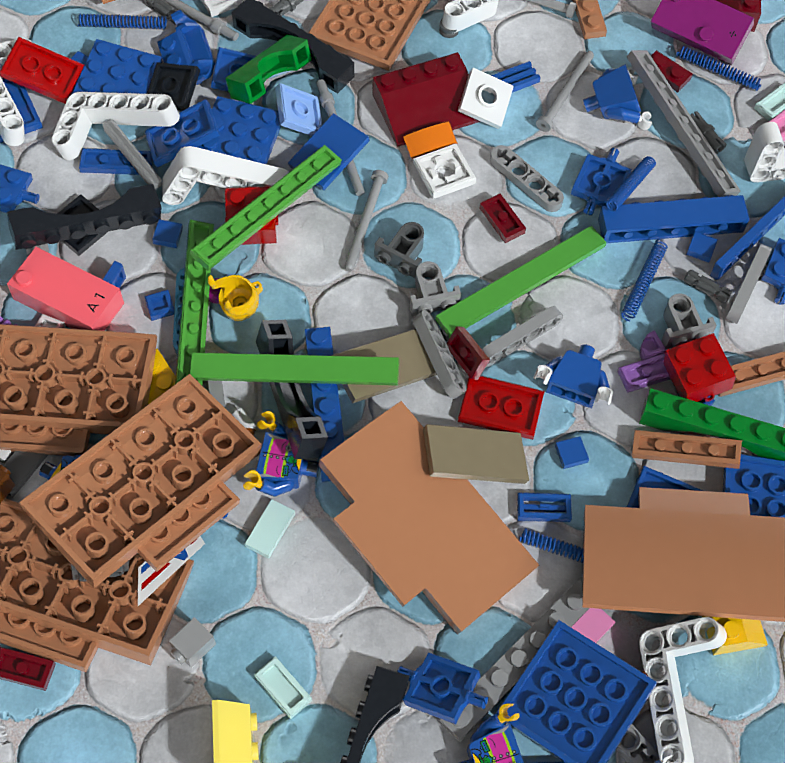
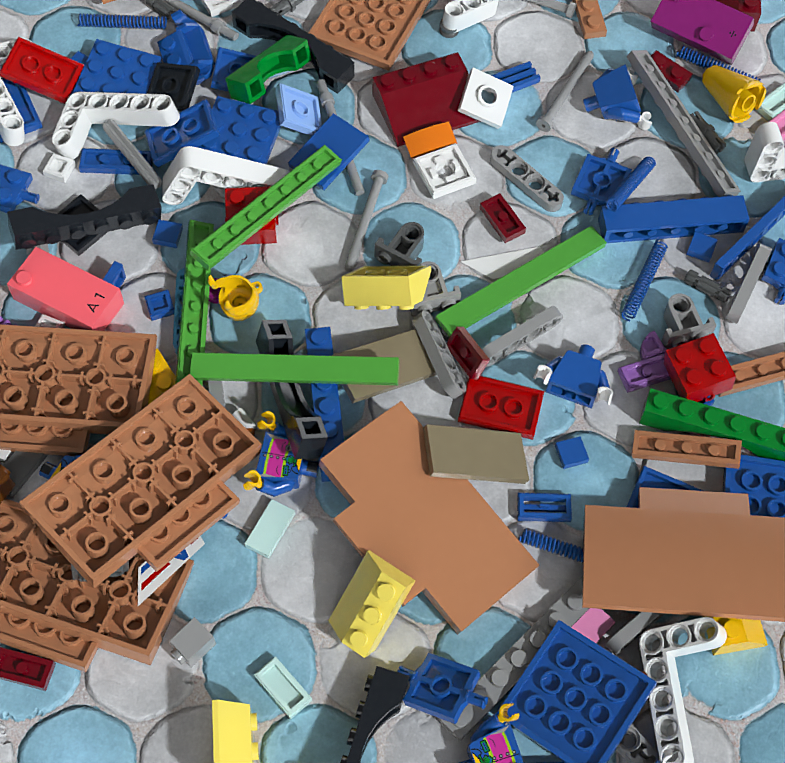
none -> white tile [42,153,76,183]
none -> light yellow slope [328,550,415,658]
none -> light yellow slope [341,266,431,310]
none -> white sticker [460,247,544,279]
none -> light grey beam [605,612,665,656]
none -> yellow cone [702,65,766,123]

